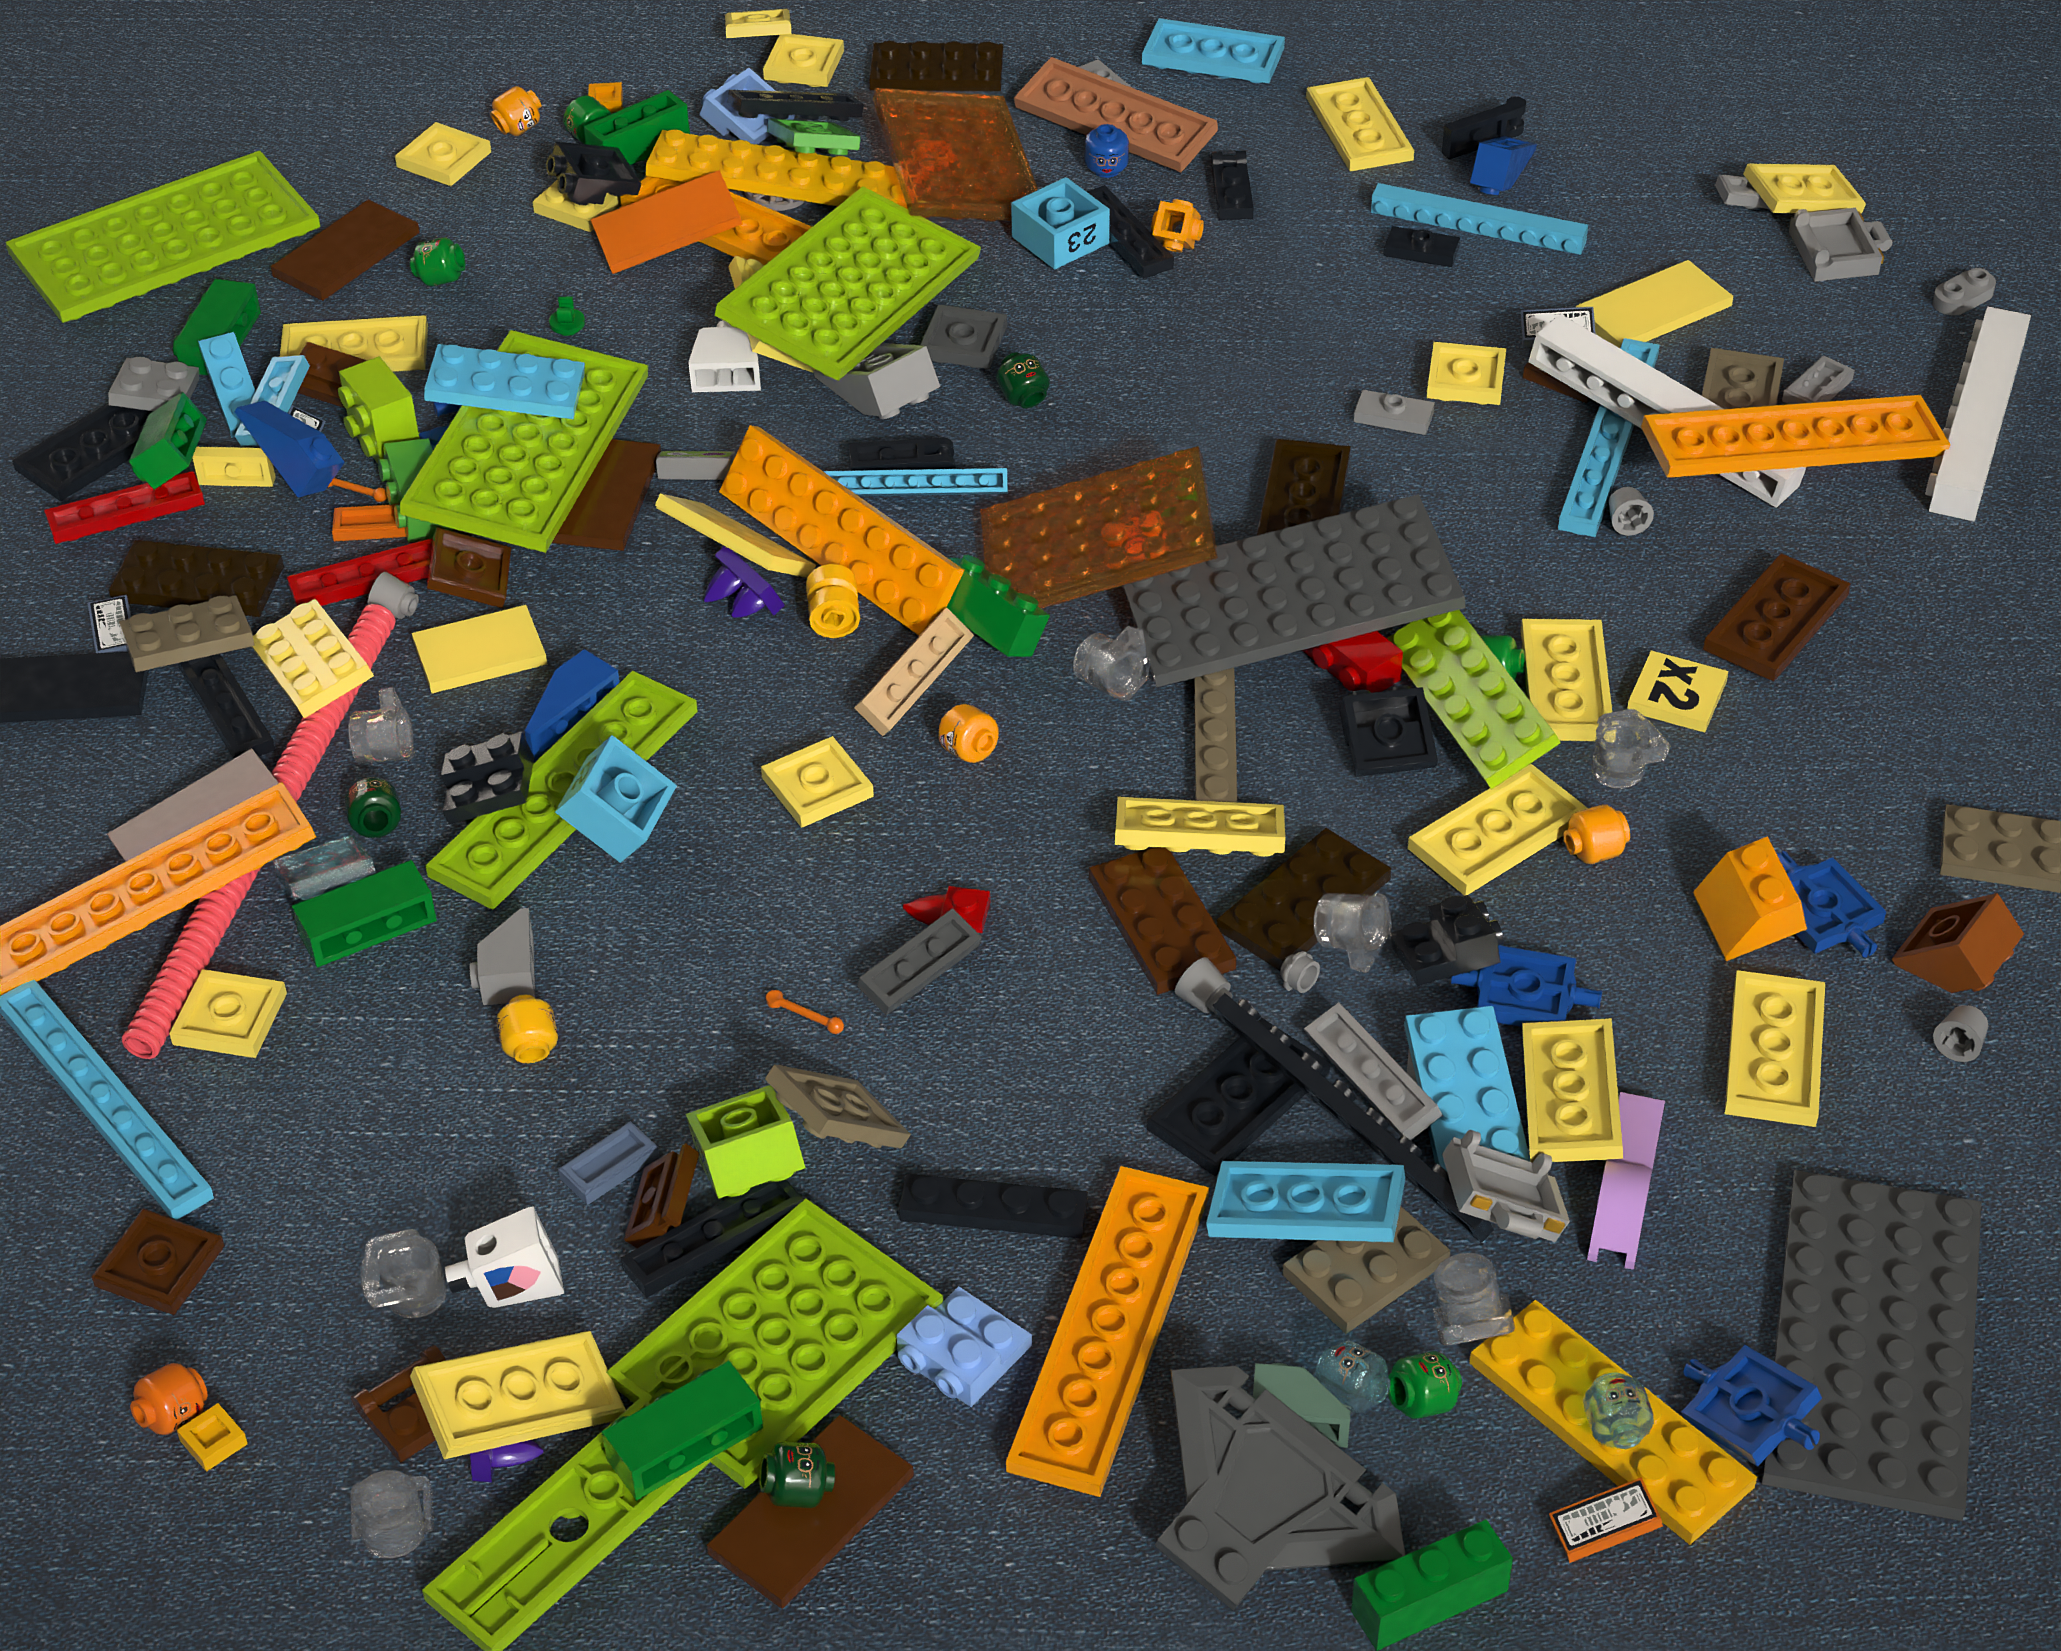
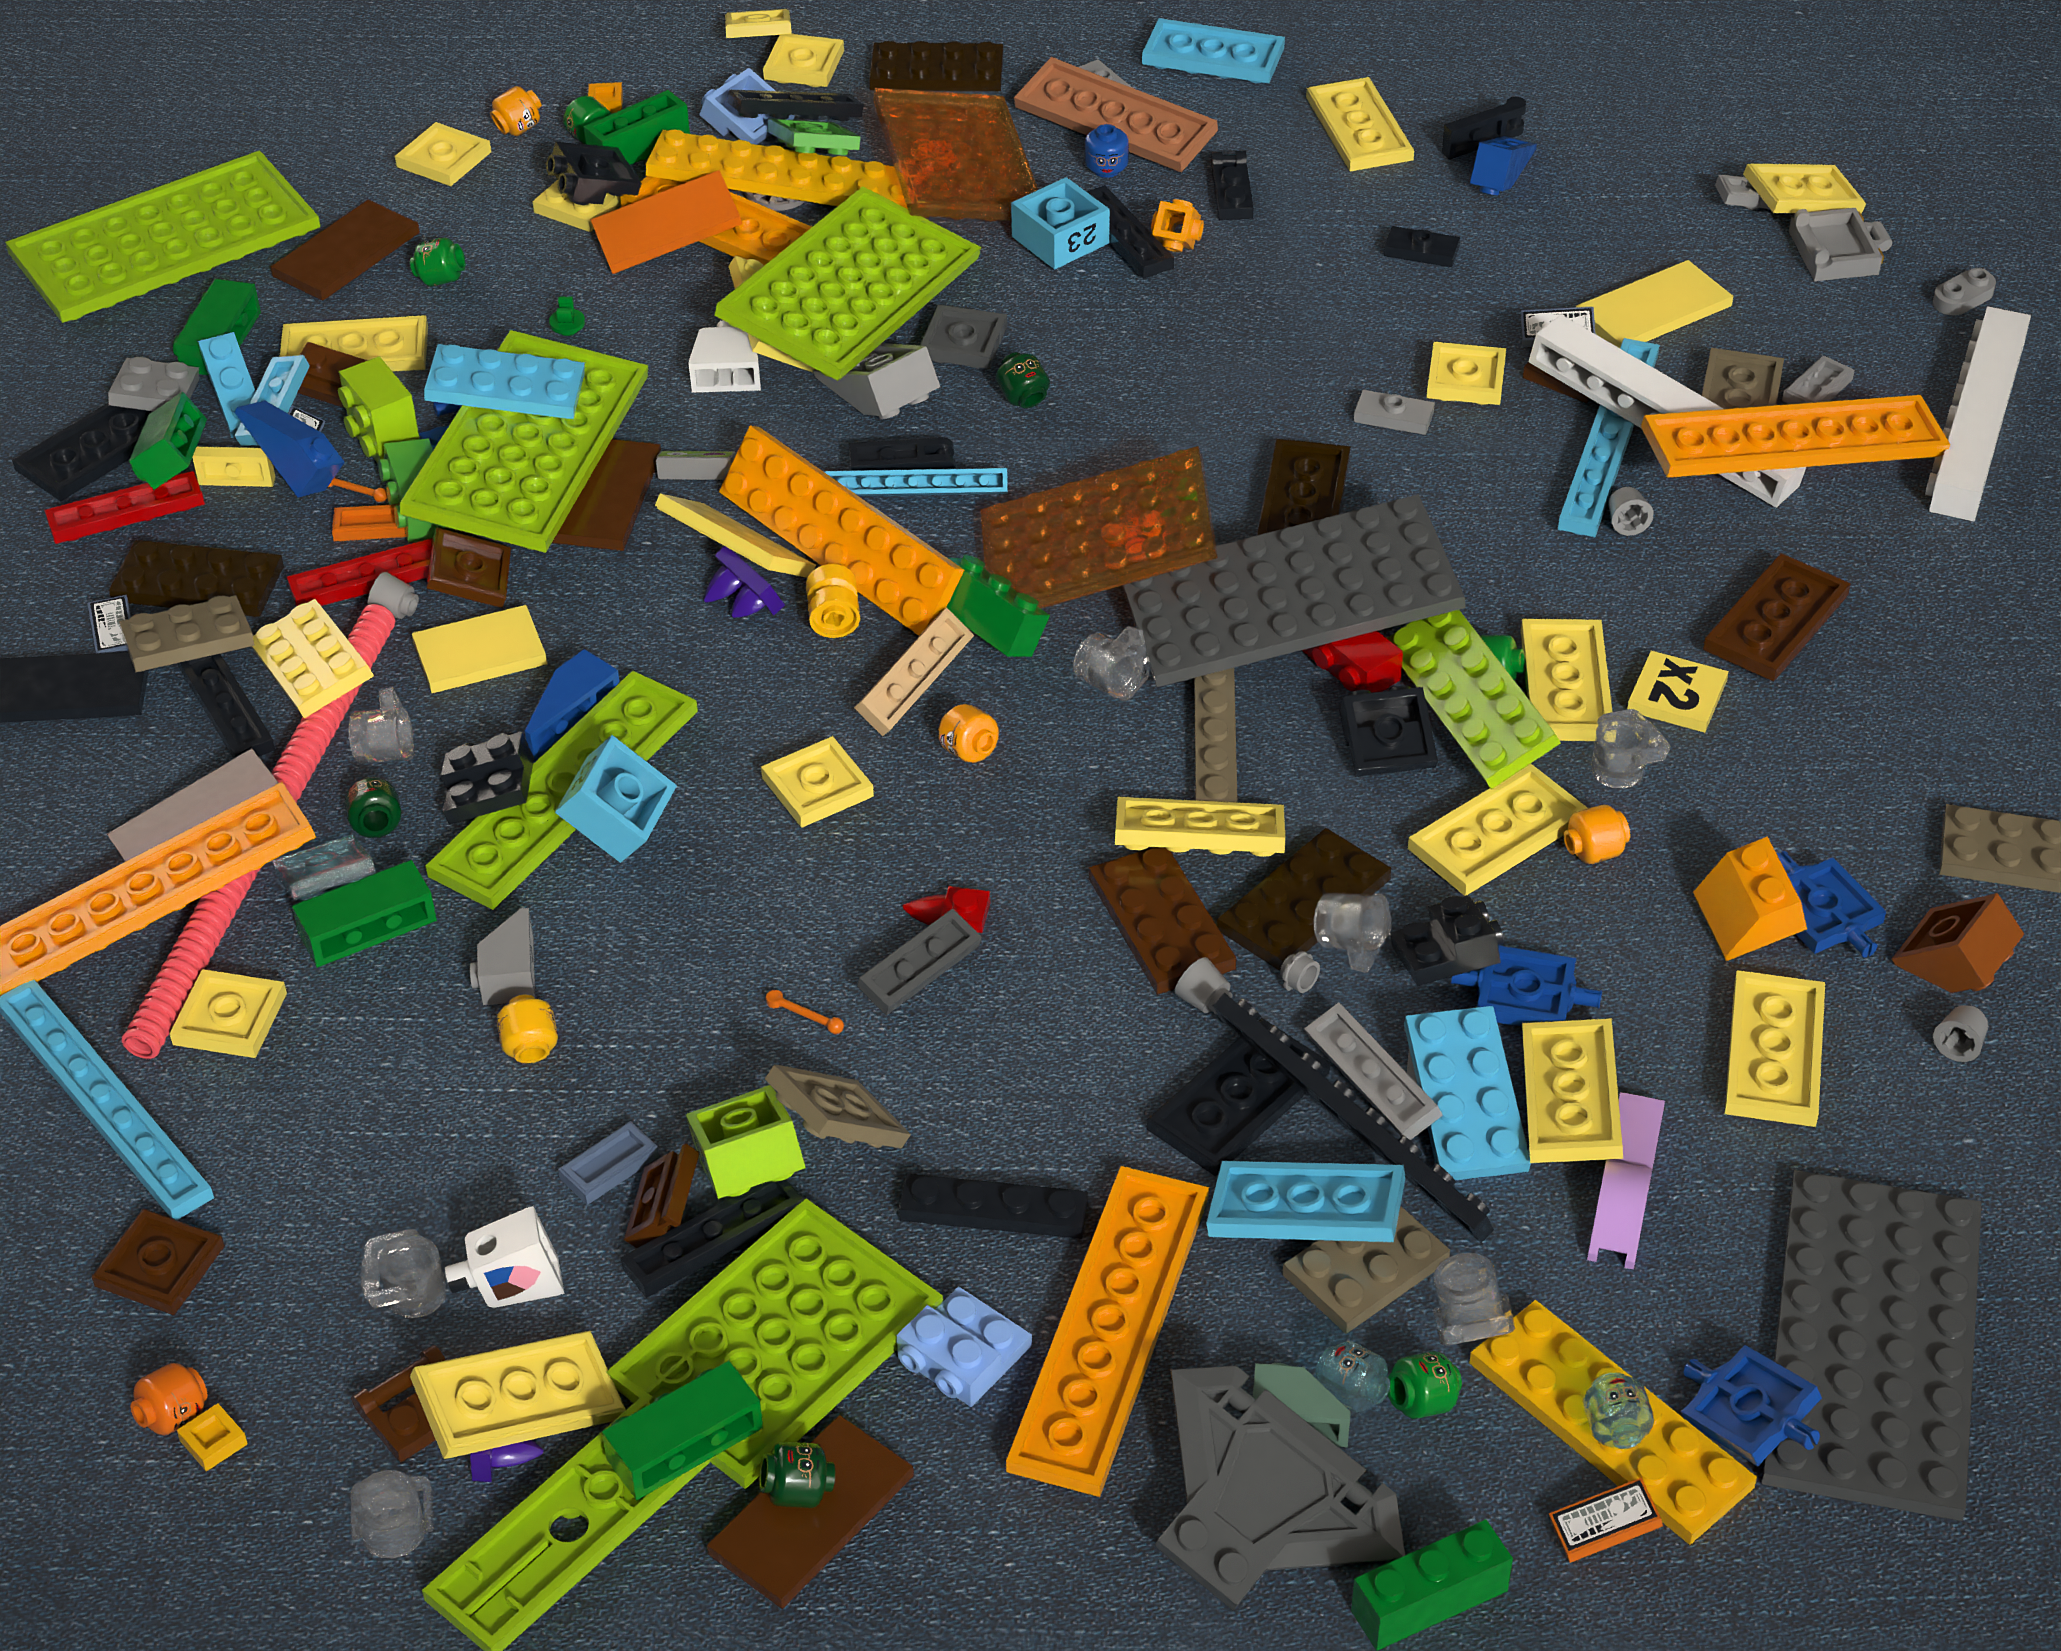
medium azure piece [1371,183,1588,255] -> none
light grey piece [1442,1130,1570,1242] -> none

